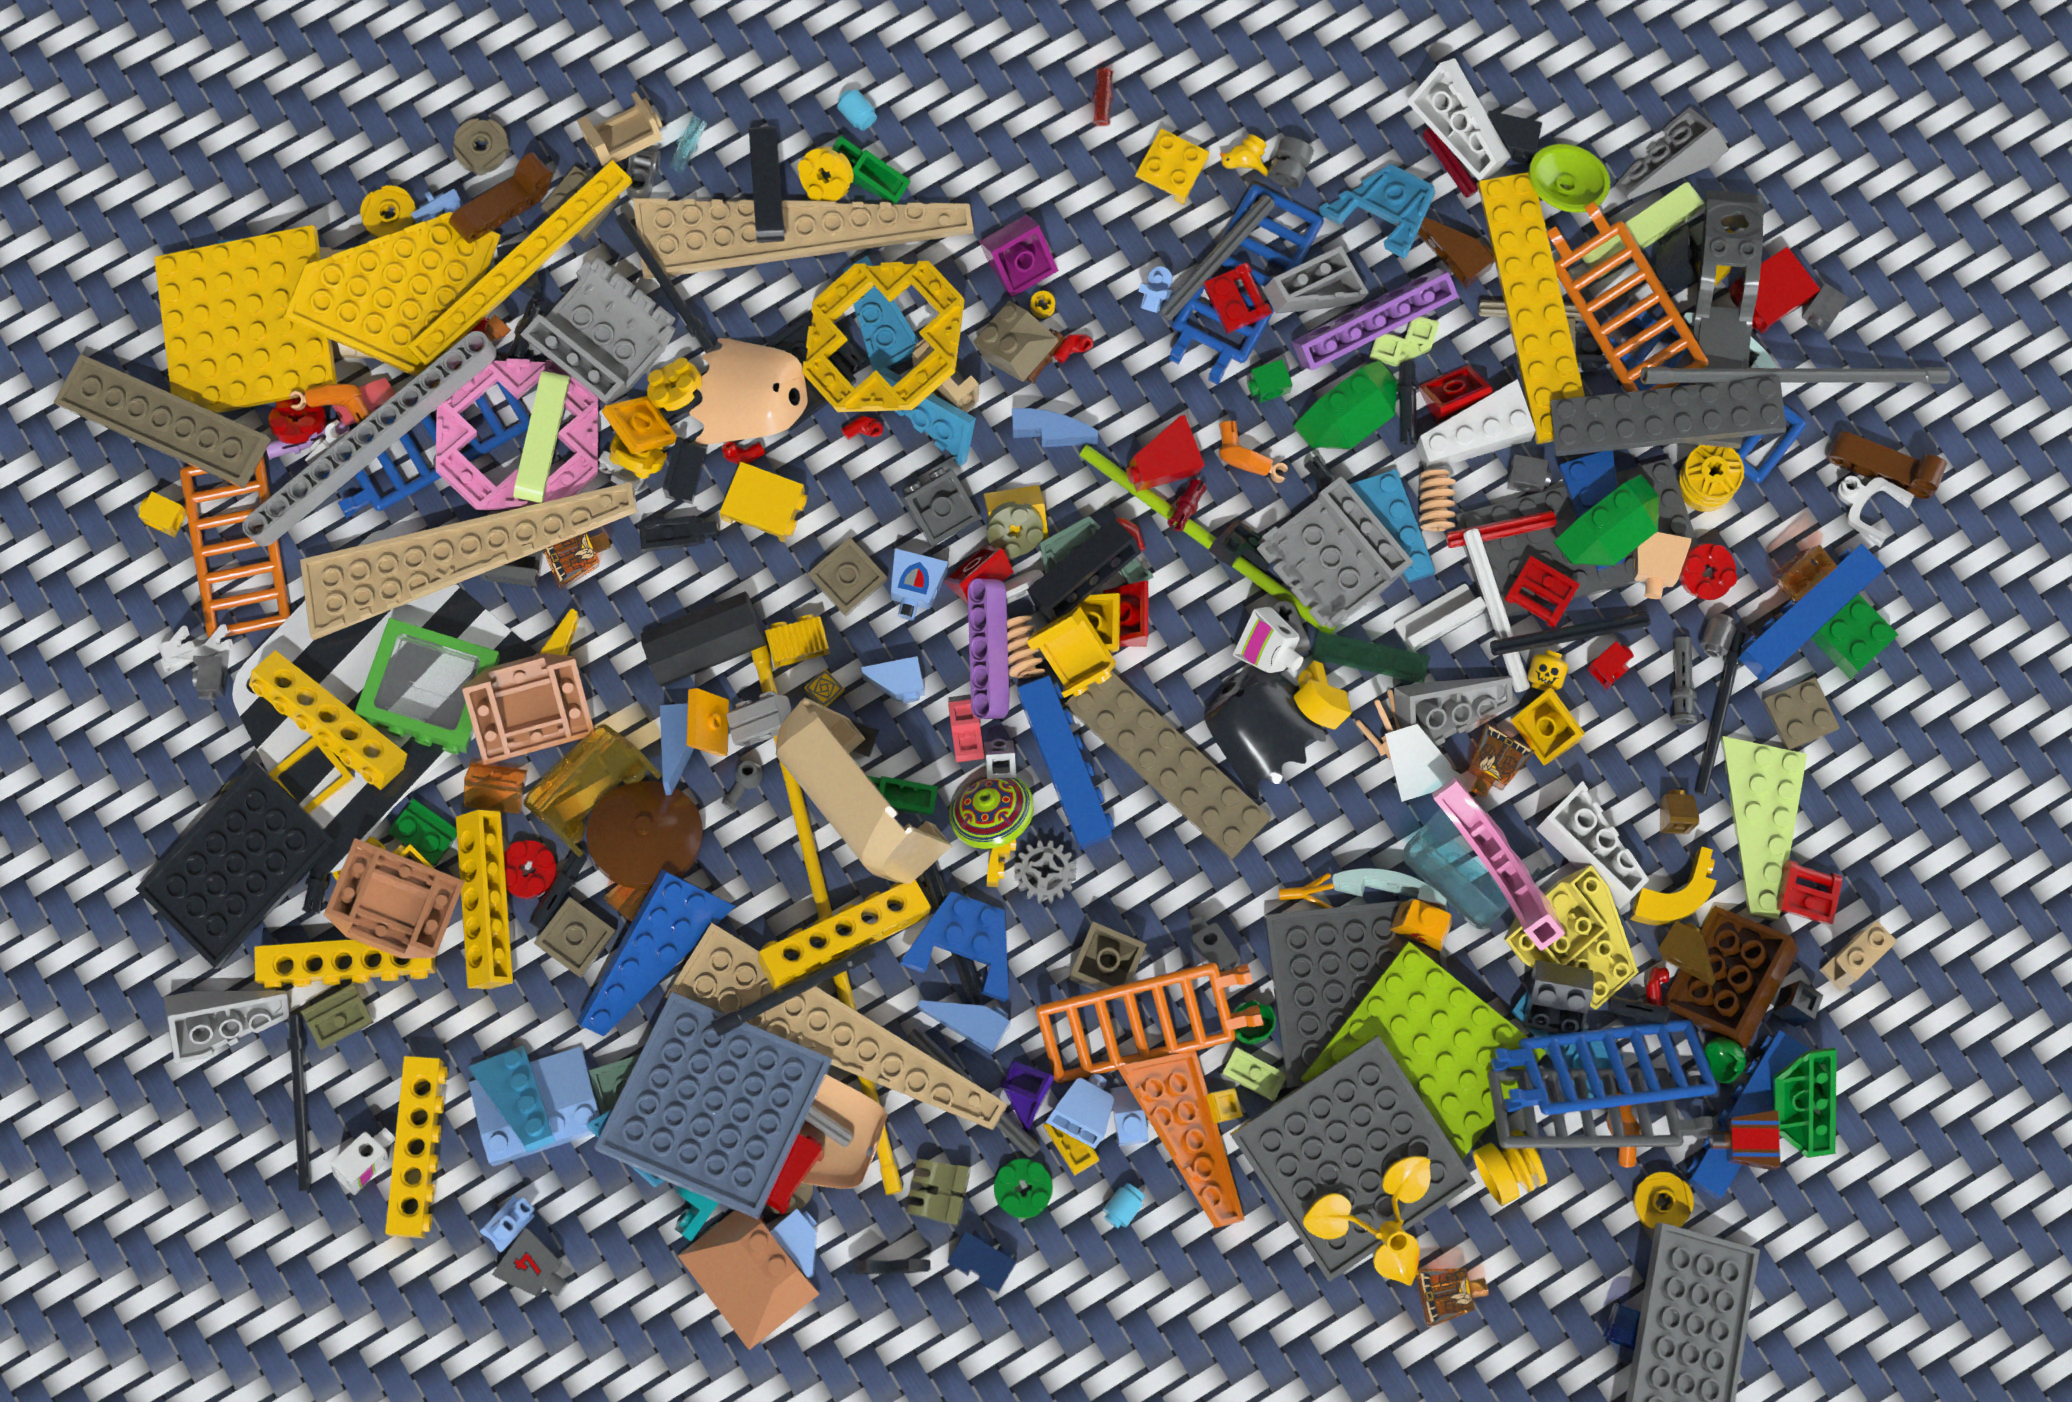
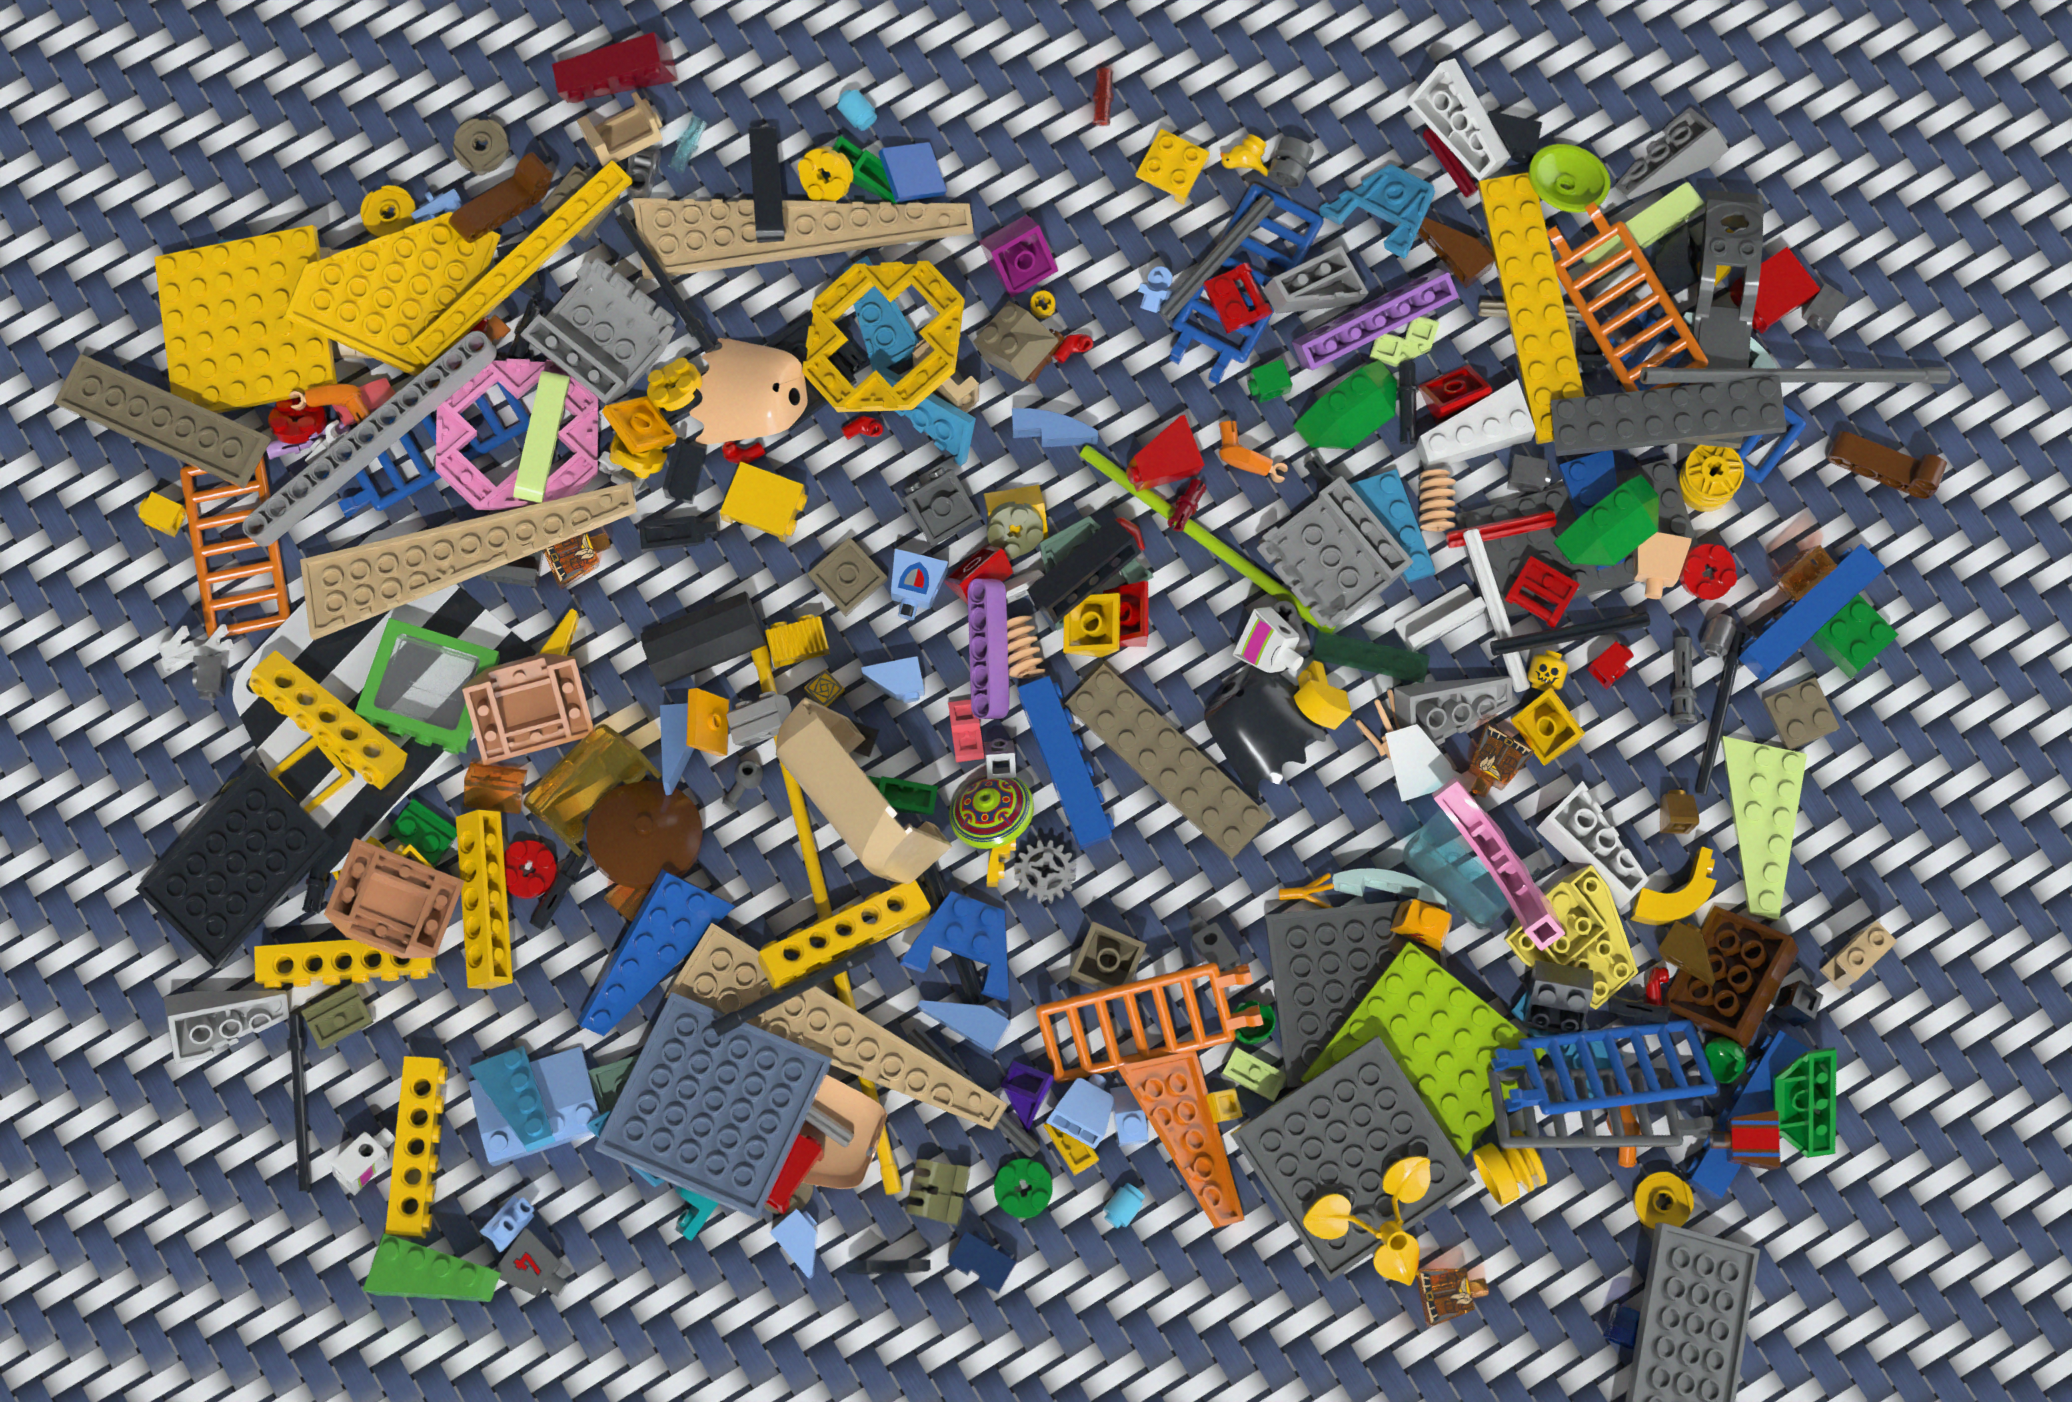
dark tan plate [534,897,616,978] -> none
nougat slope [678,1210,820,1350] -> none
yellow panel [1026,607,1117,698] -> none
black plate [1208,519,1274,572] -> none
red plate [1776,859,1842,925] -> none
white piece [1837,476,1915,547] -> none
none -> bright green wedge [363,1233,501,1302]
none -> dark red wedge [552,32,678,103]
none -> tile [878,142,947,202]

